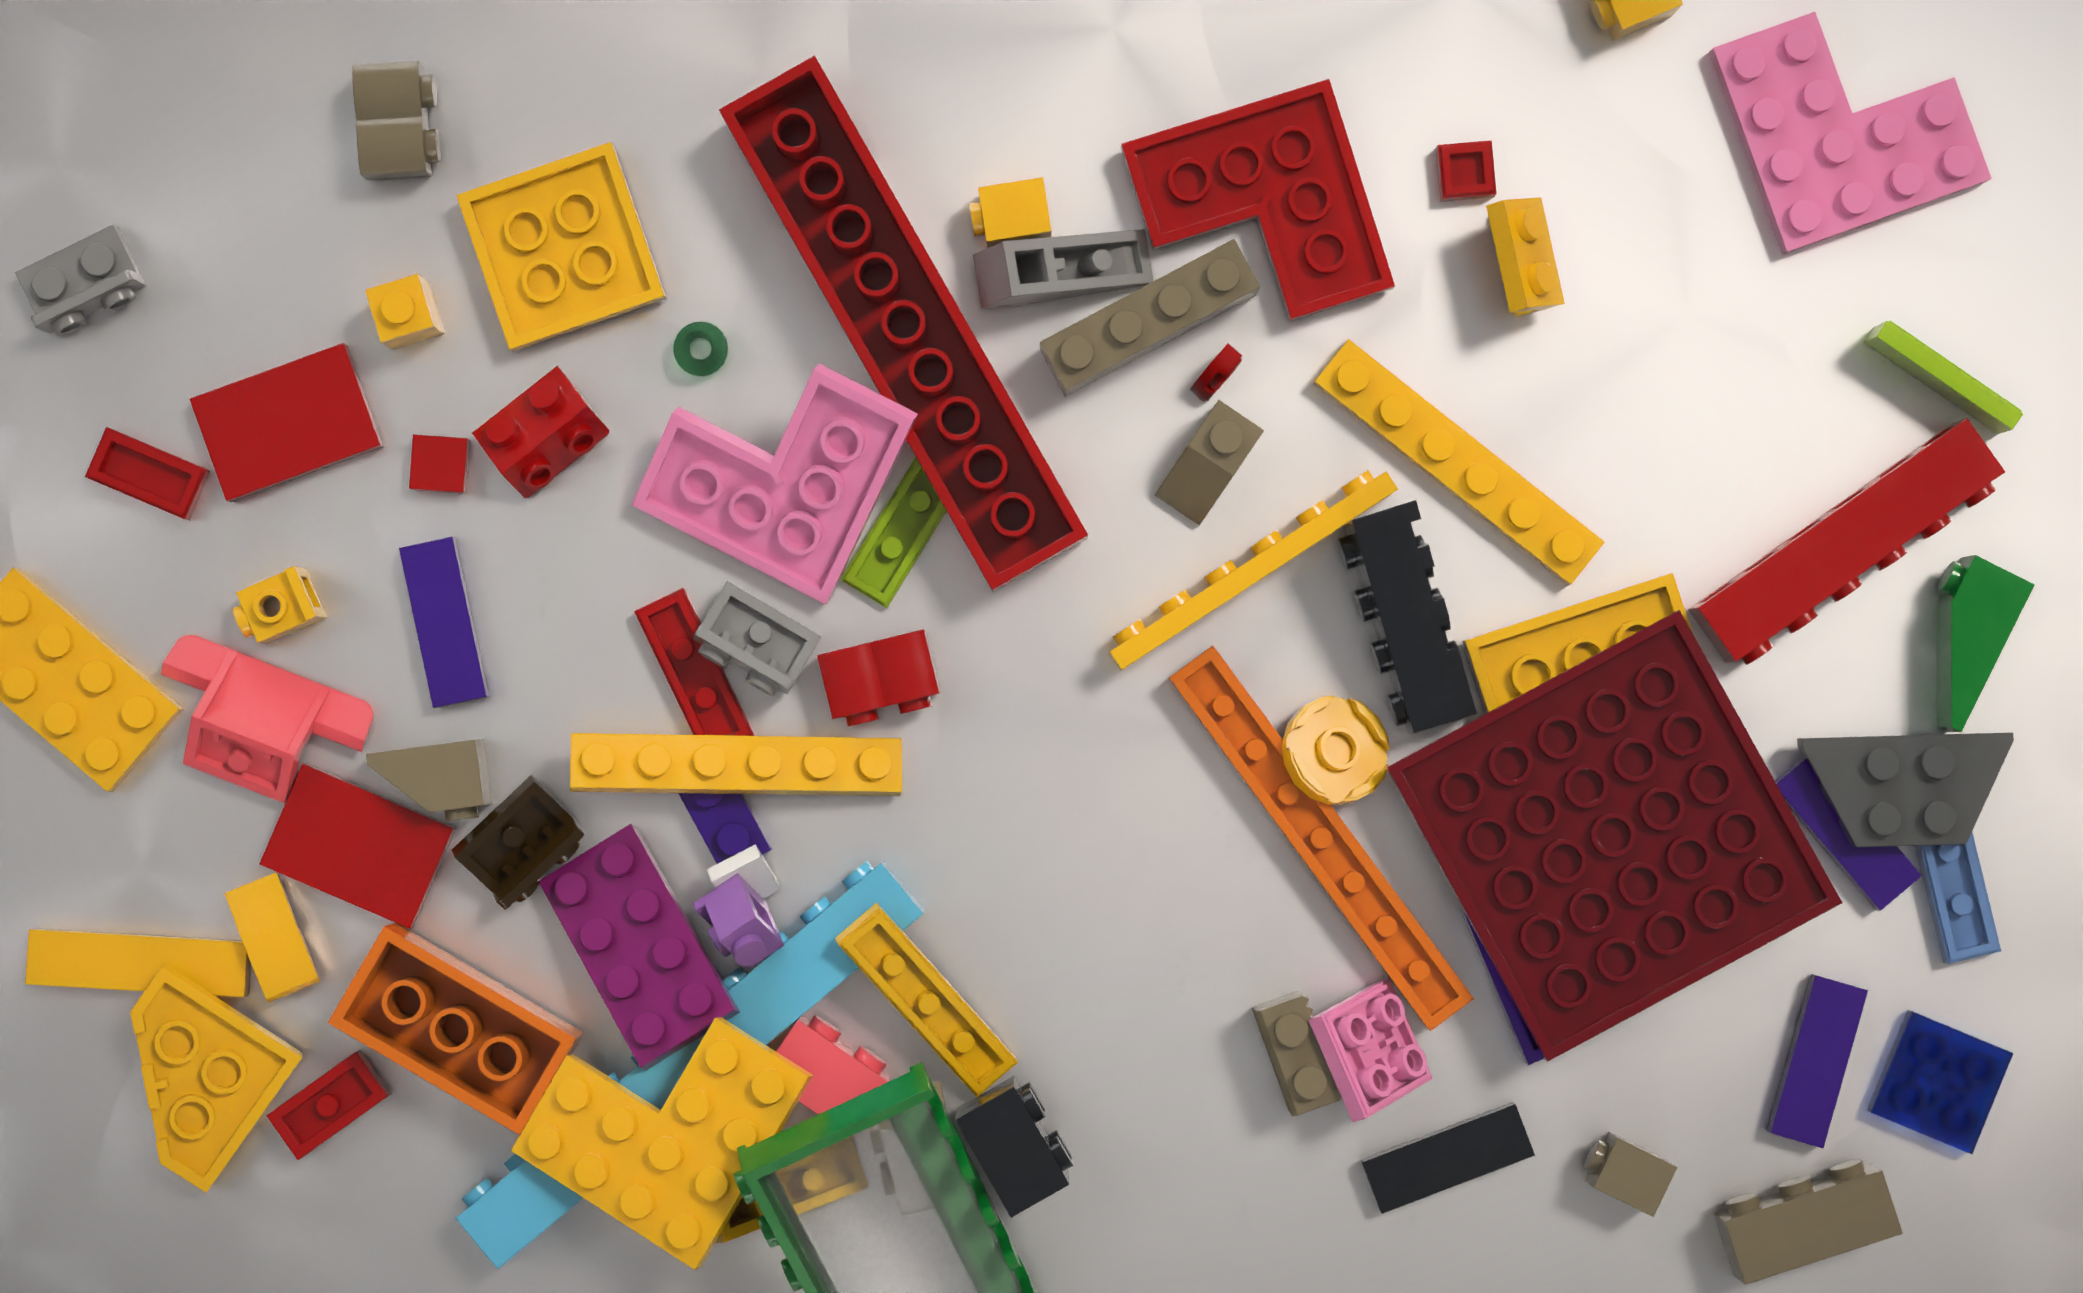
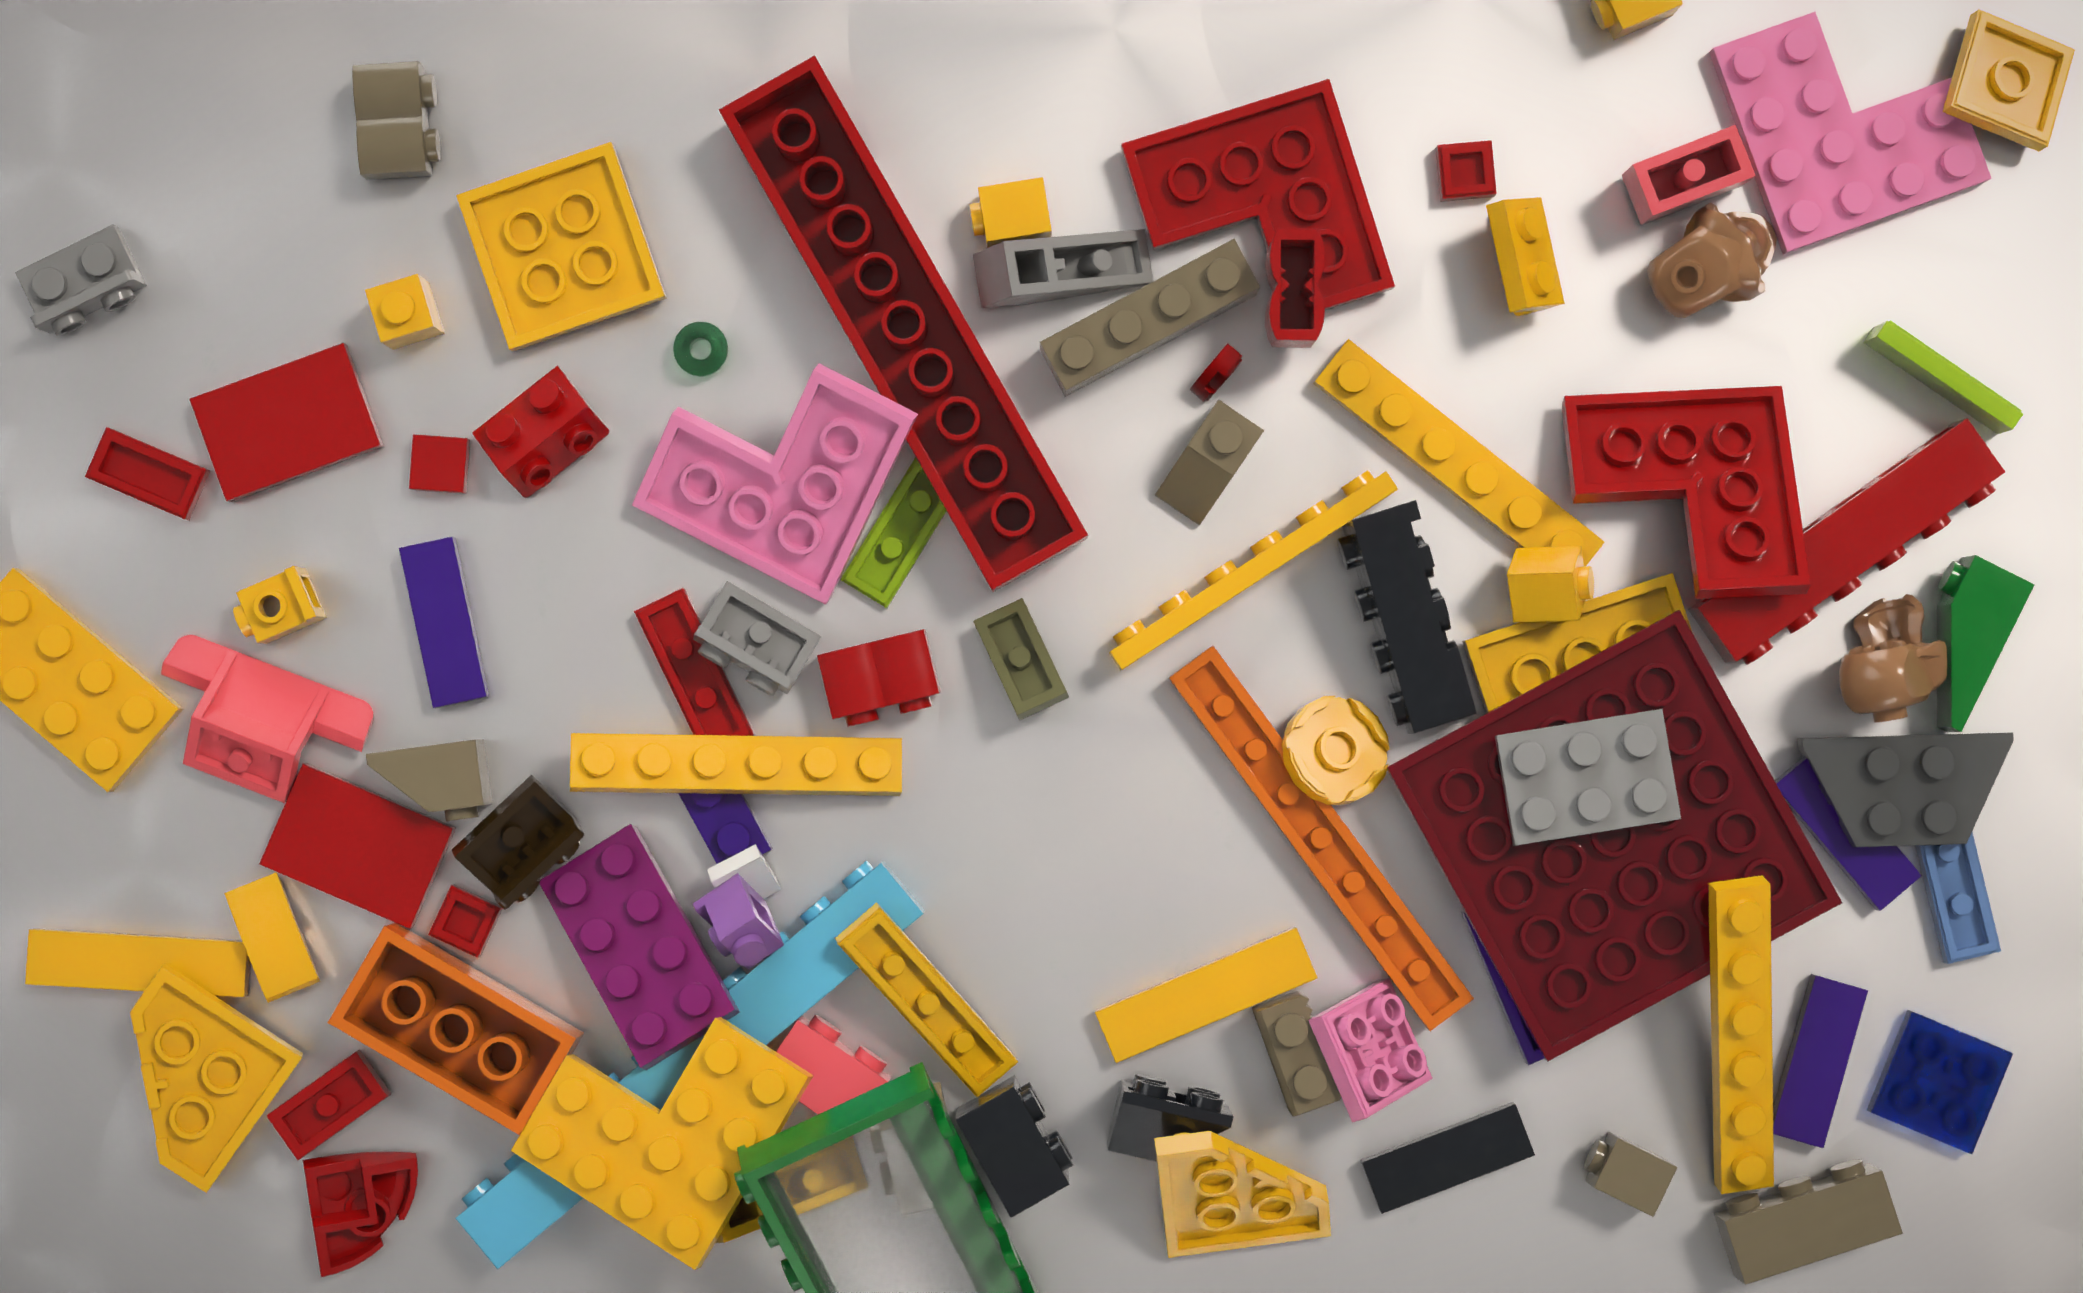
none -> red brick [303,1152,418,1277]
none -> red tile [428,884,503,958]
none -> olive plate [973,598,1069,721]
none -> yellow tile [1095,927,1318,1063]
none -> black slope [1106,1074,1234,1162]
none -> yellow plate [1154,1131,1331,1258]
none -> red brick [1265,228,1325,348]
none -> light grey plate [1495,709,1681,846]
none -> yellow brick [1507,546,1594,622]
none -> red plate [1562,386,1811,599]
none -> coral brick [1622,125,1756,225]
none -> medium nougat head [1647,202,1777,318]
none -> yellow plate [1708,875,1774,1194]
none -> medium nougat head [1839,594,1947,722]
none -> yellow tile [1942,9,2075,152]

